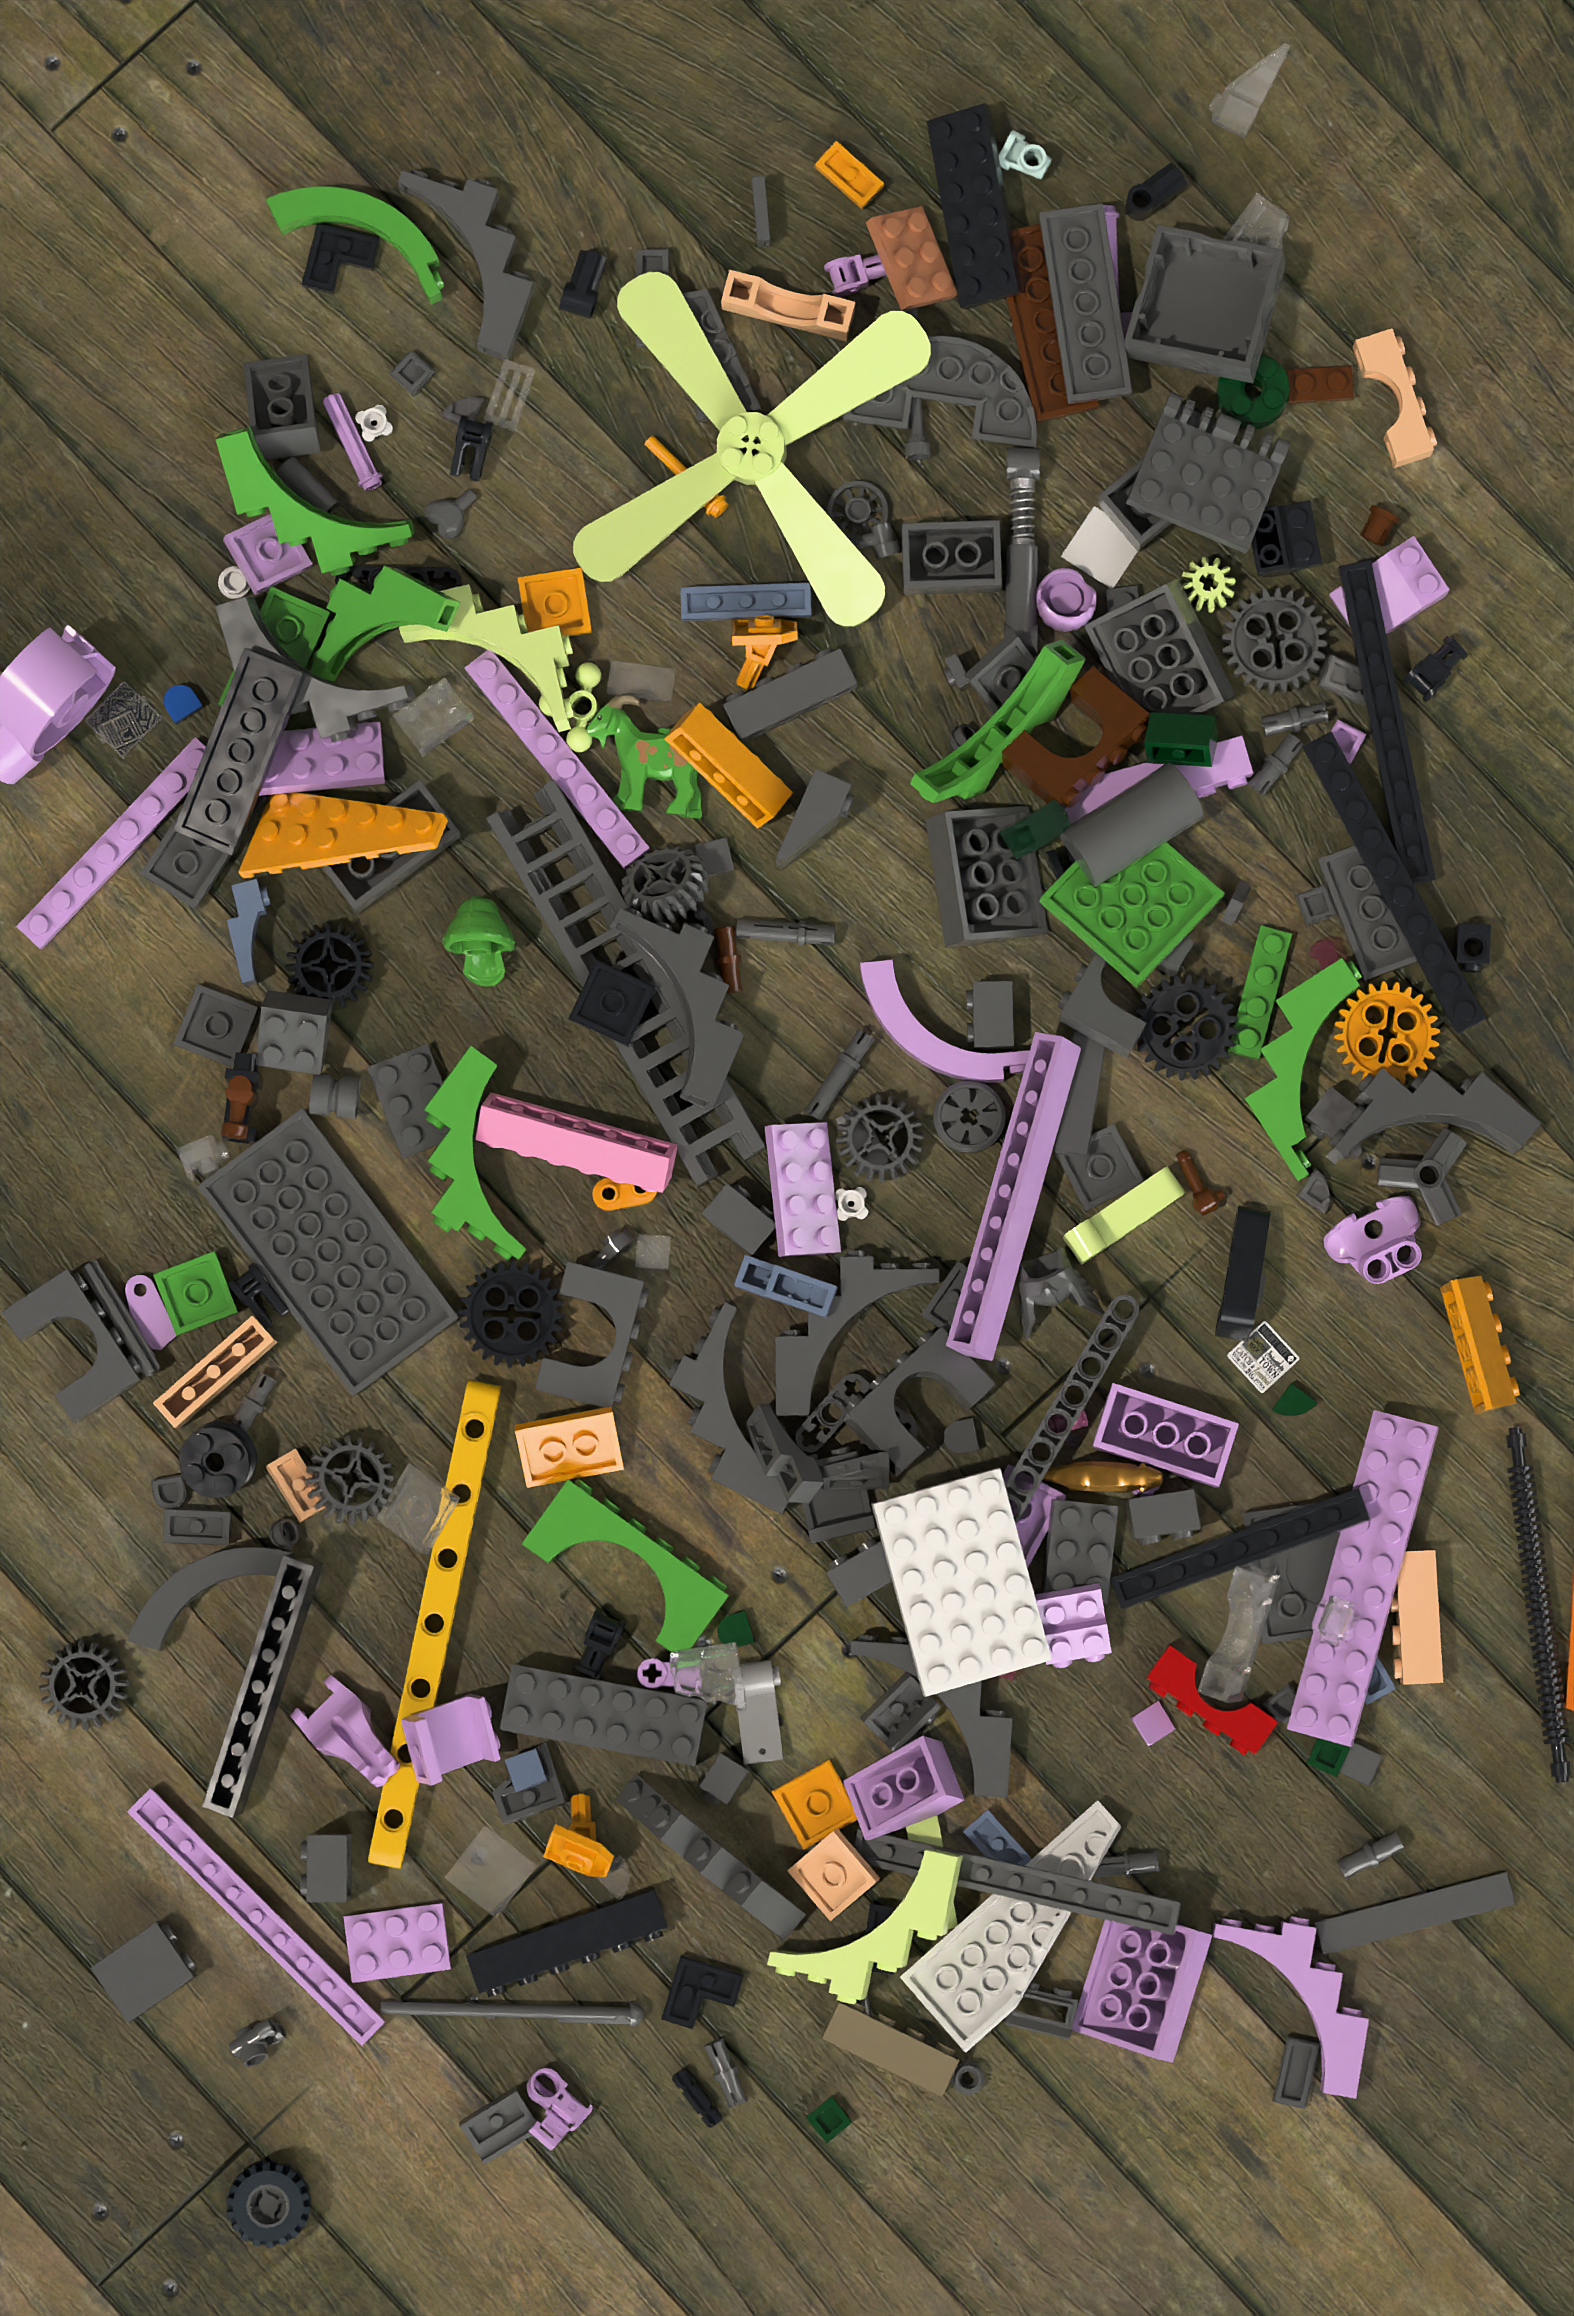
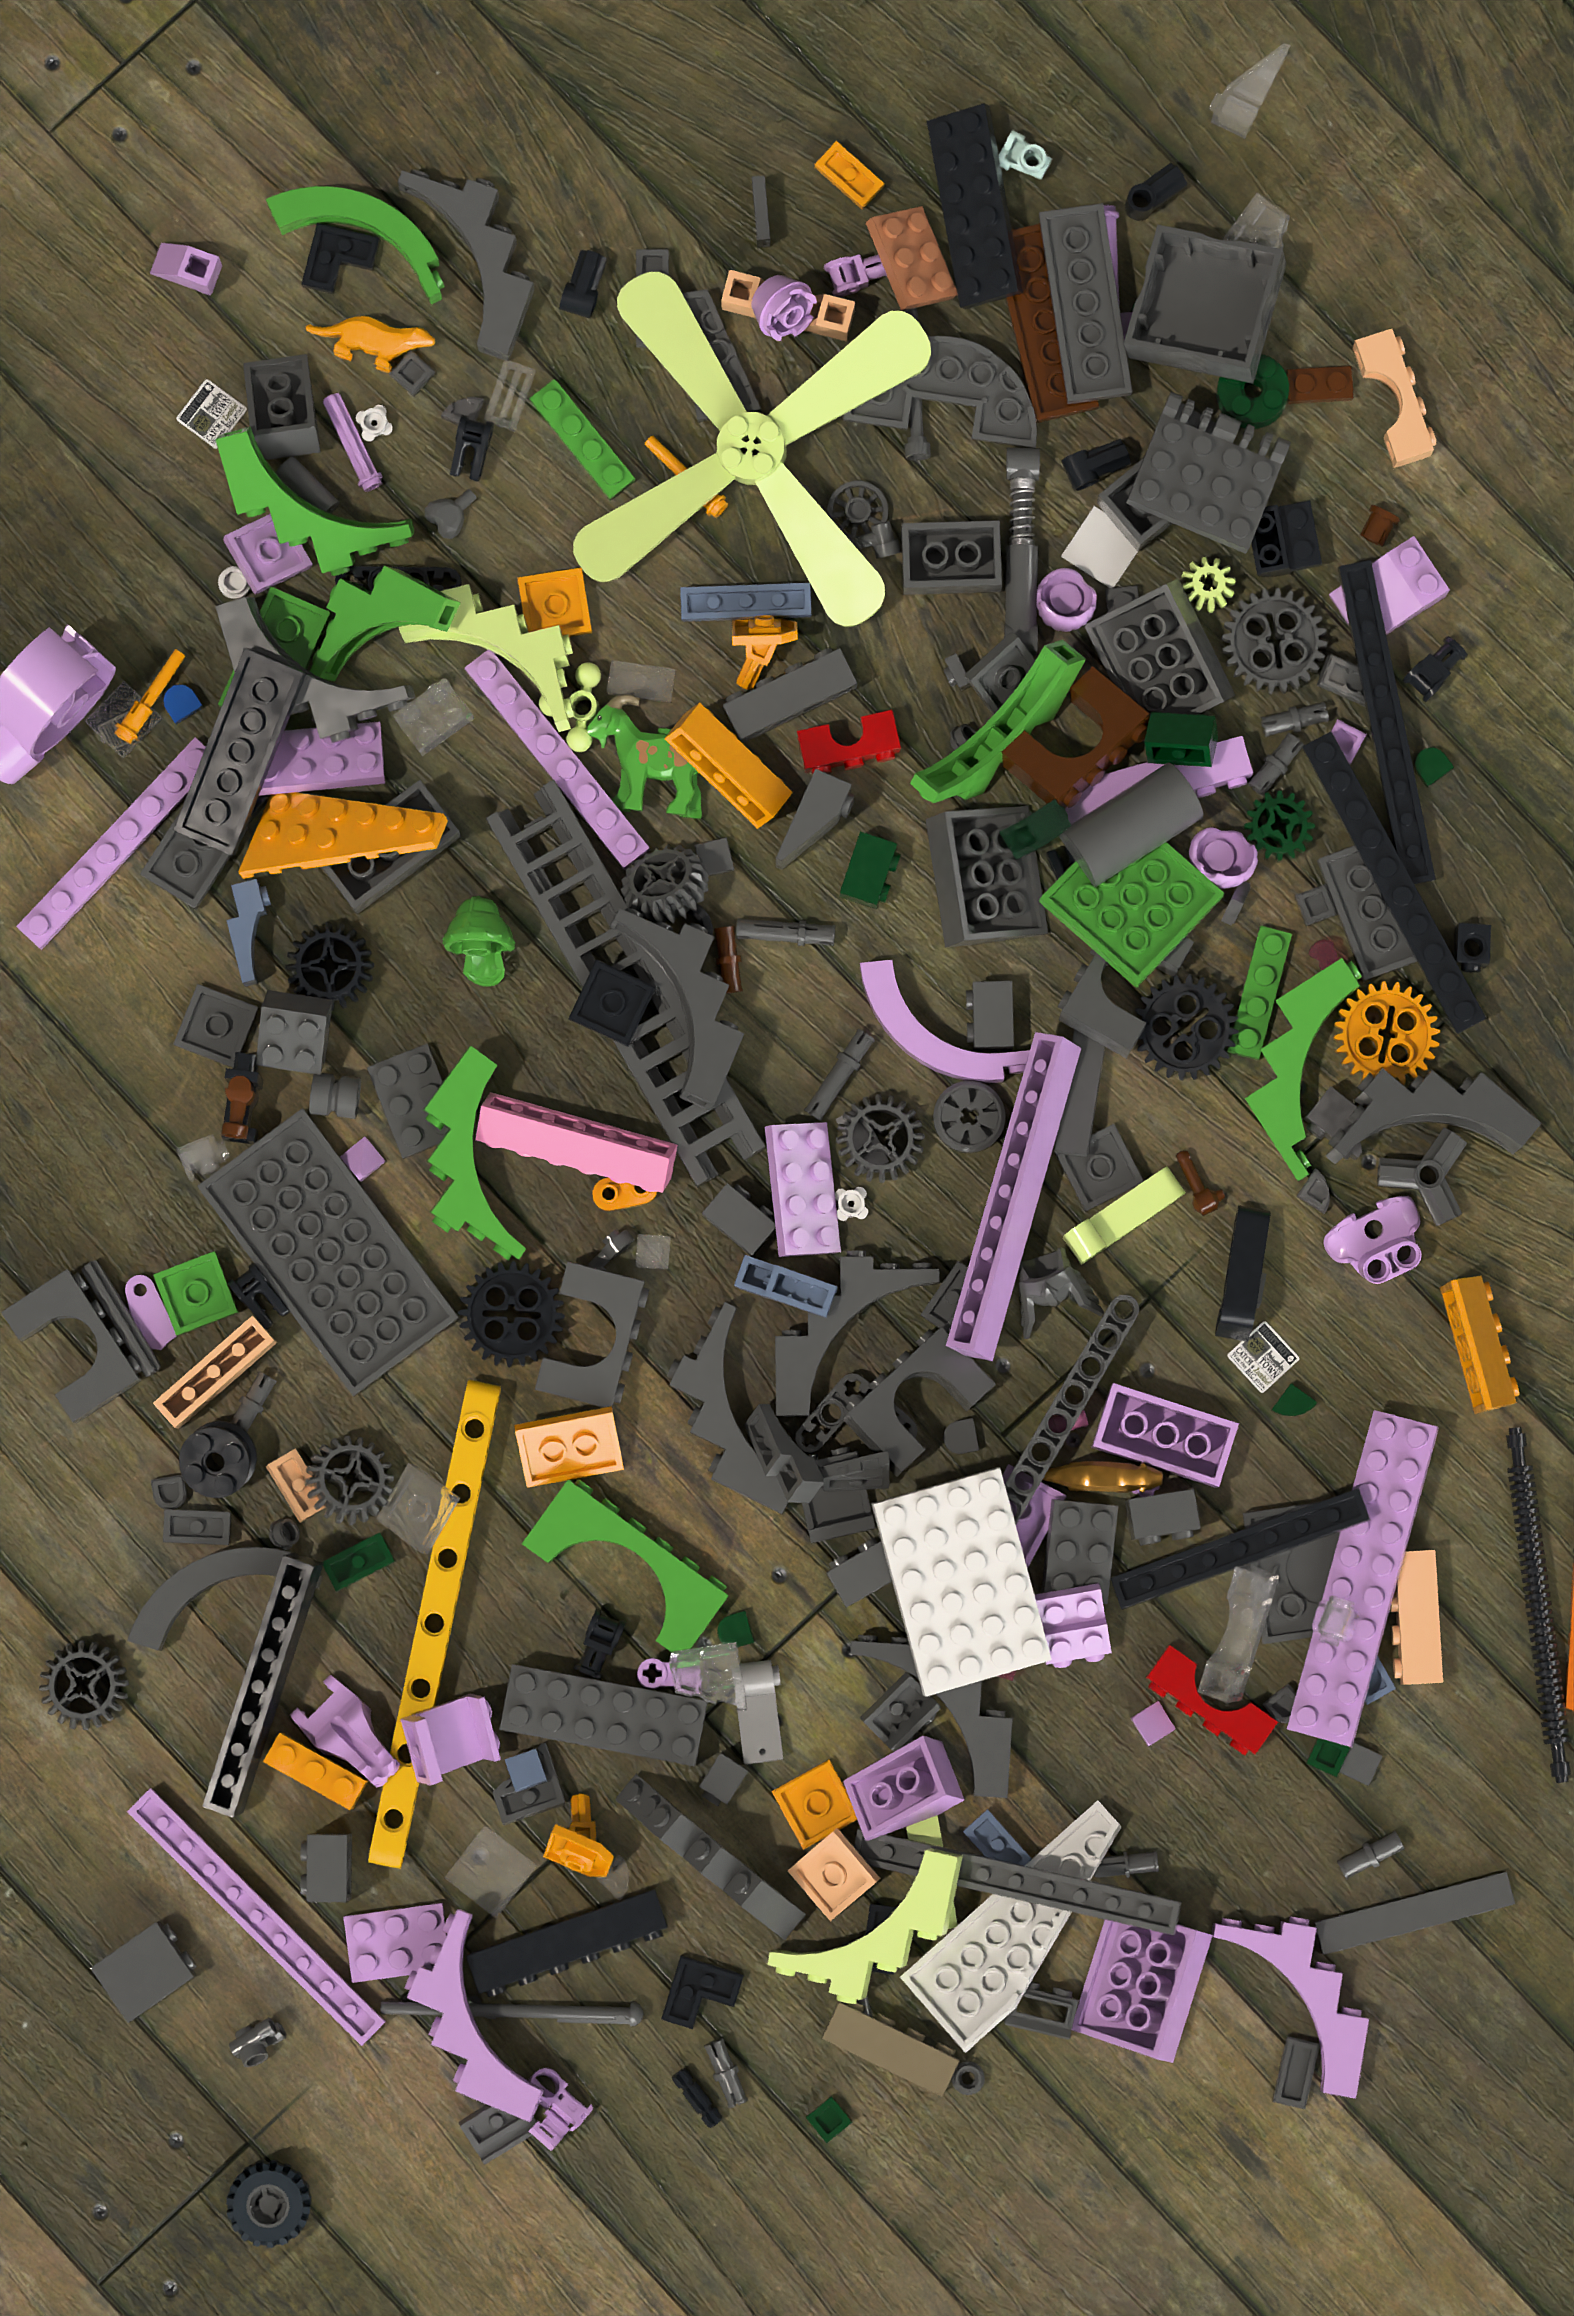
none -> light orange pin [114,649,186,744]
none -> lavender slope [150,243,222,296]
none -> sticker [176,379,247,449]
none -> light orange brick [263,1732,369,1810]
none -> light orange animal [305,316,435,373]
none -> dark green plate [322,1532,396,1592]
none -> lavender slope [340,1136,386,1182]
none -> lavender arch [405,1909,545,2122]
none -> bright green plate [529,379,635,500]
none -> lavender cone [751,275,817,341]
none -> red arch [797,710,901,774]
none -> dark green brick [839,831,901,909]
none -> black piece [1061,438,1131,491]
none -> lavender piece [1189,827,1258,889]
none -> dark green gear [1243,790,1315,863]
none -> dark green tile [1414,748,1454,788]

